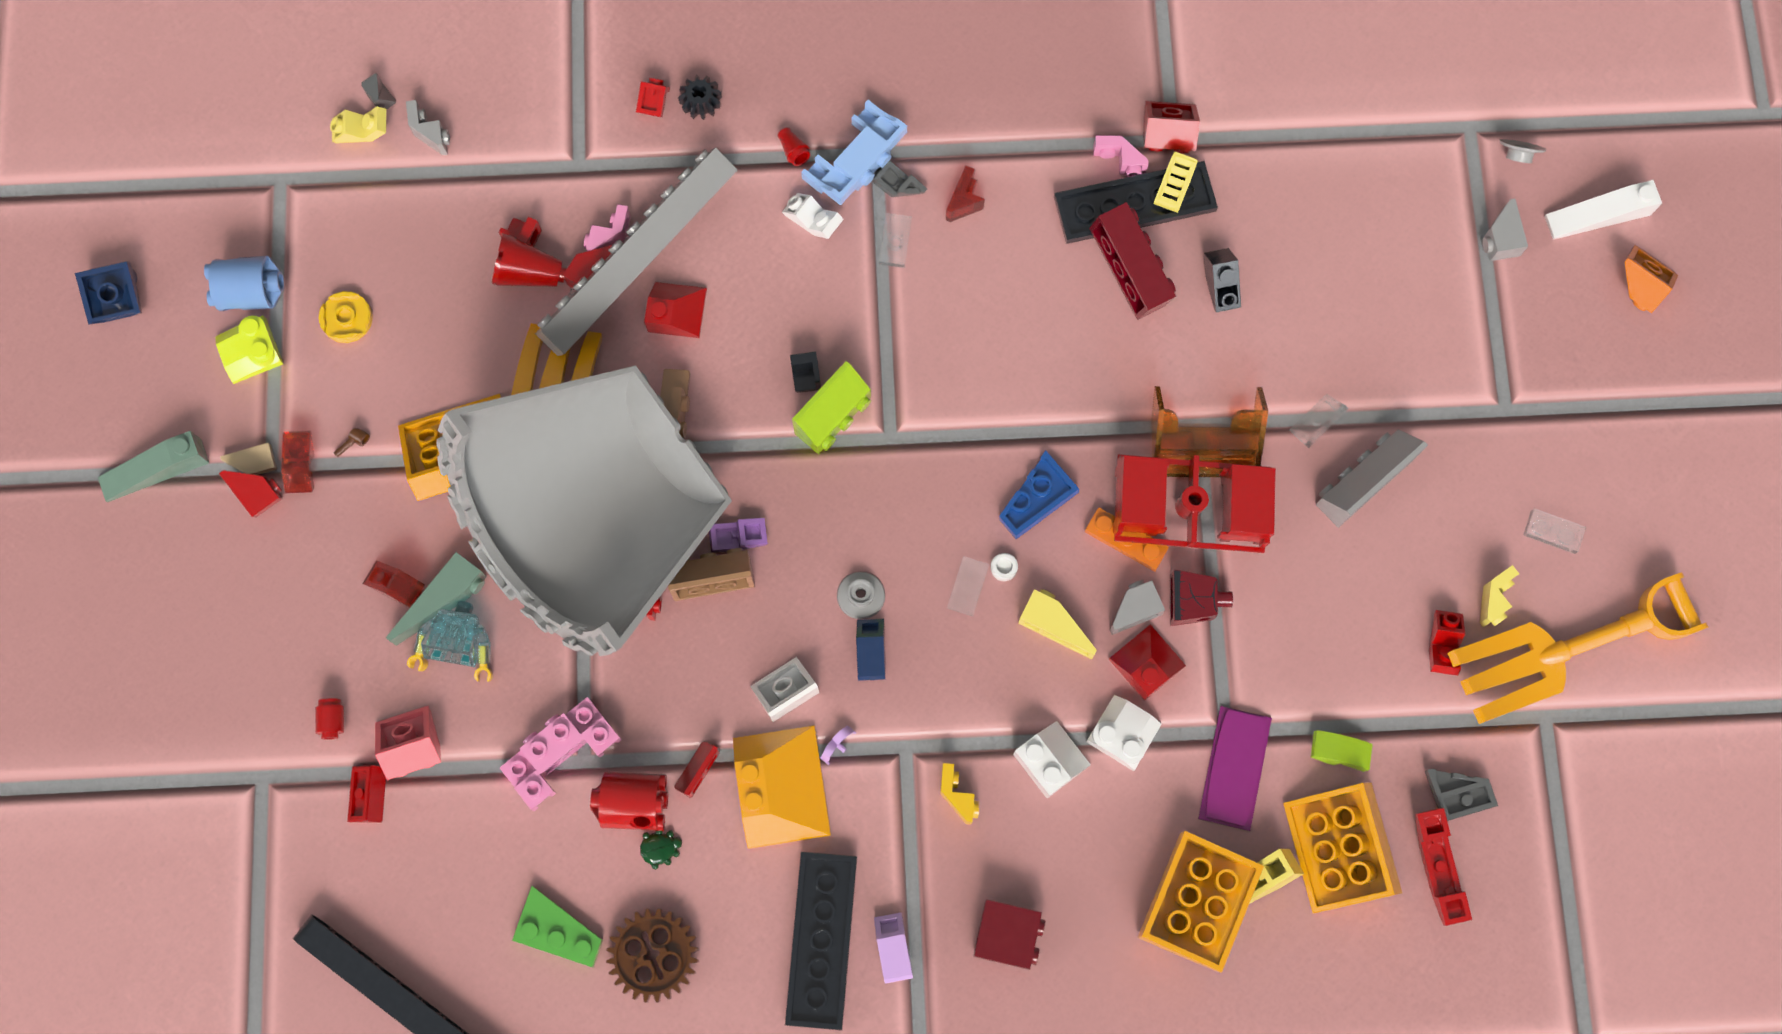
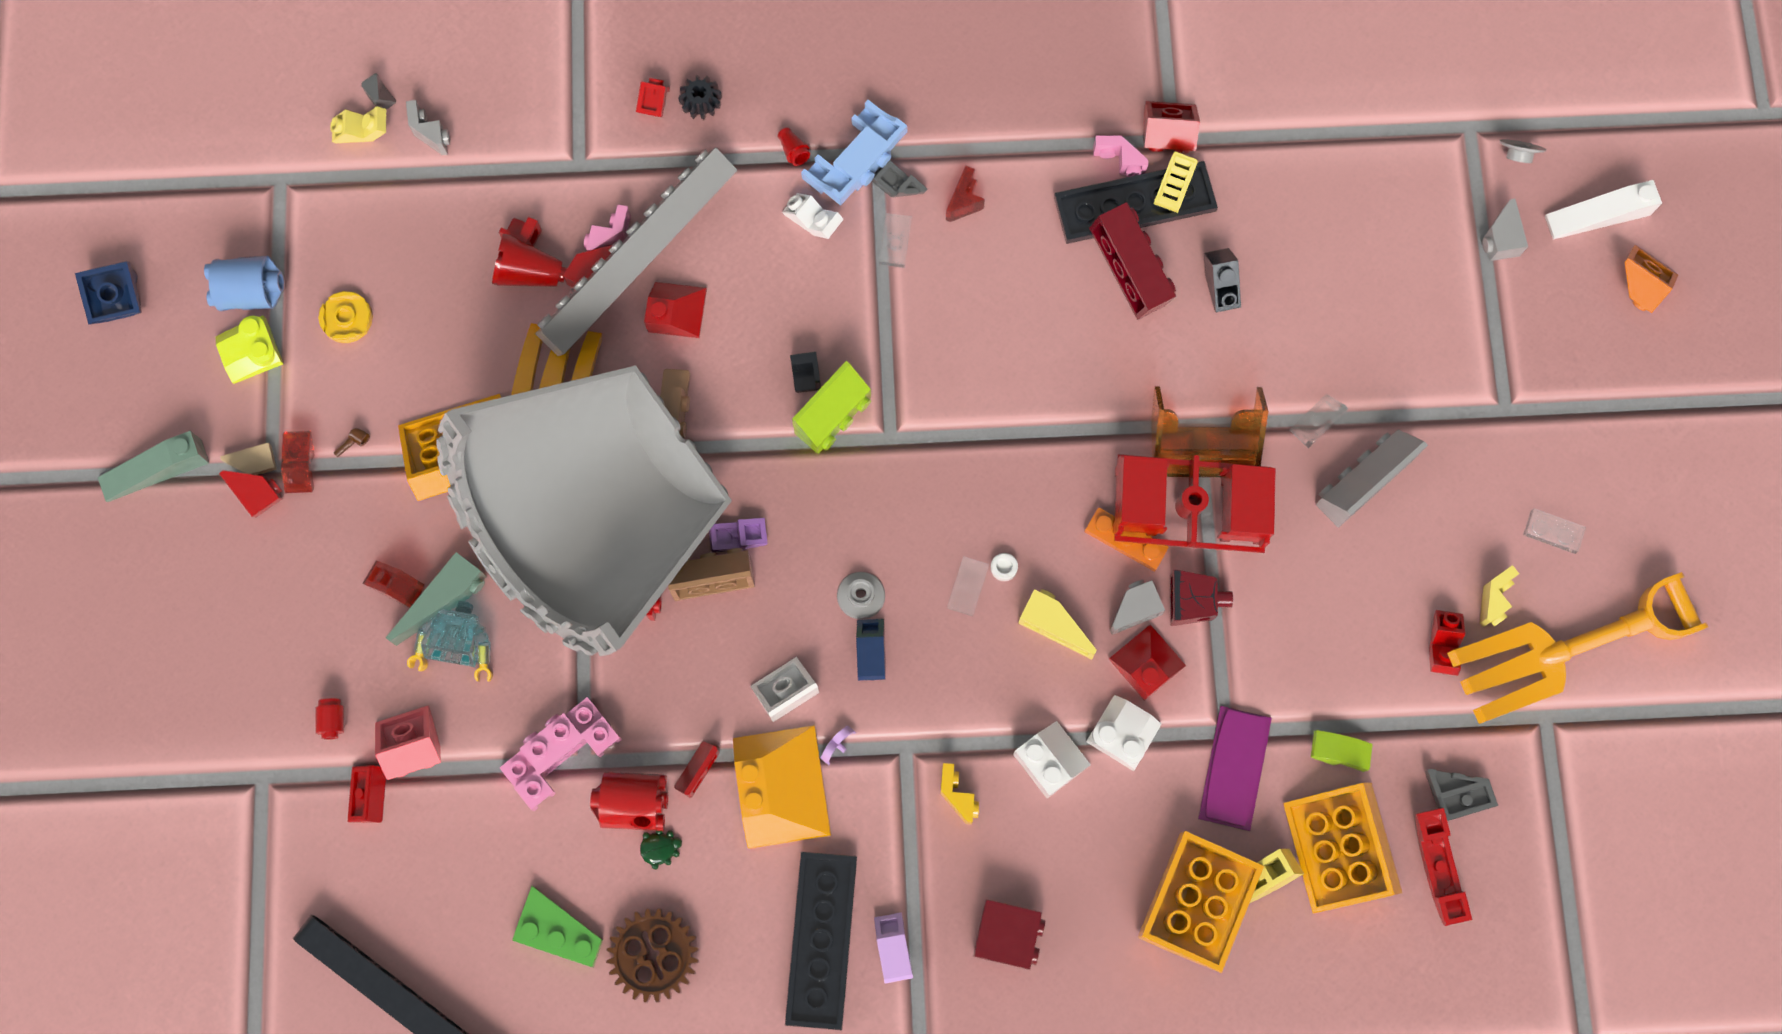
blue wing [999,450,1079,539] -> none

